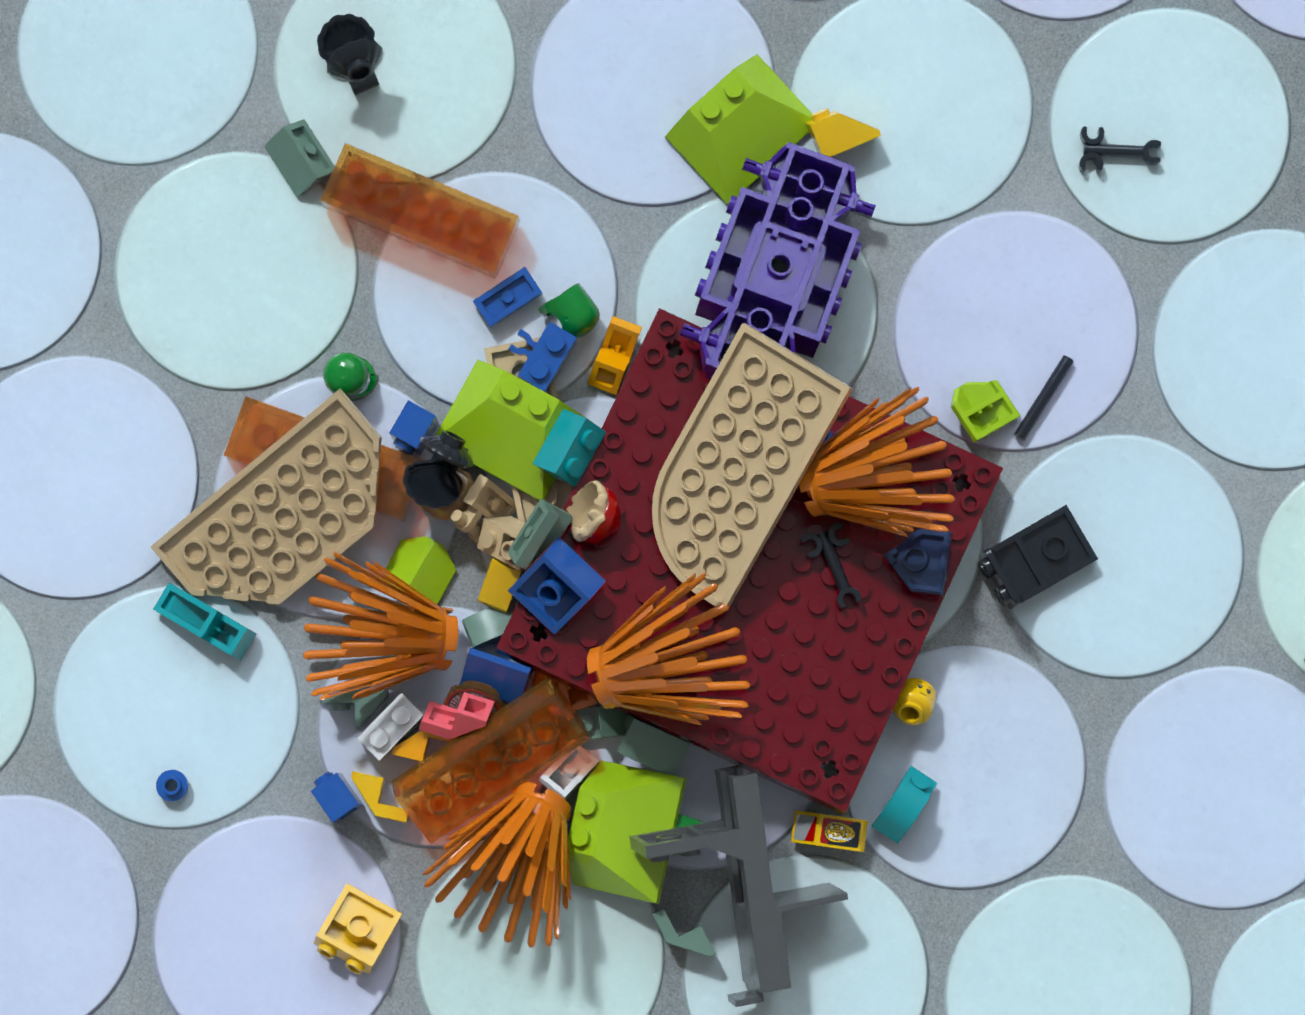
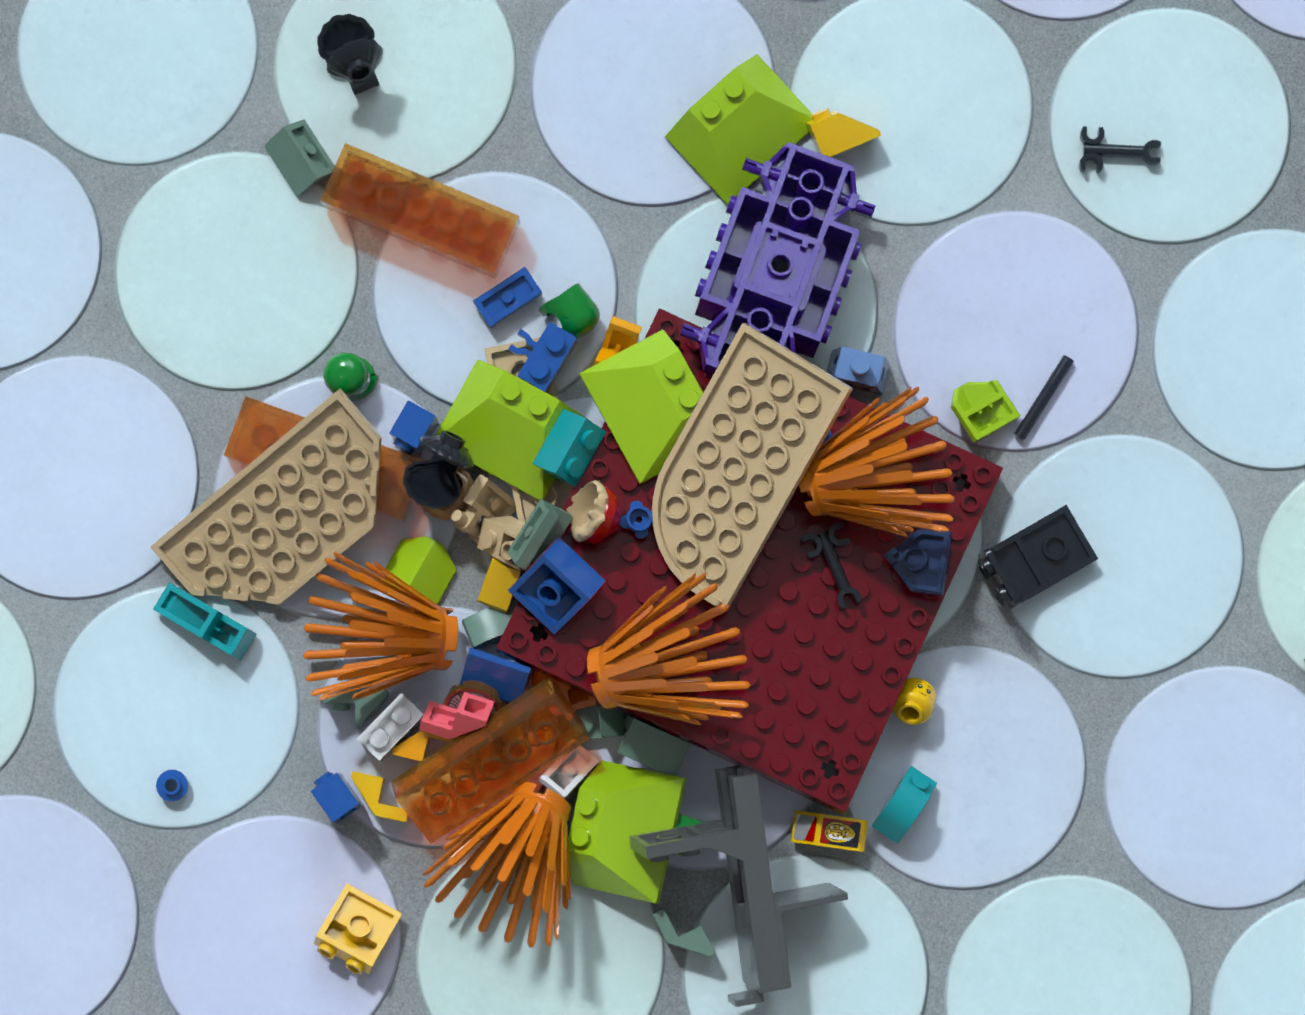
none -> lime slope [579,330,703,484]
none -> blue plate [620,501,653,539]
none -> medium blue torso [827,347,890,395]

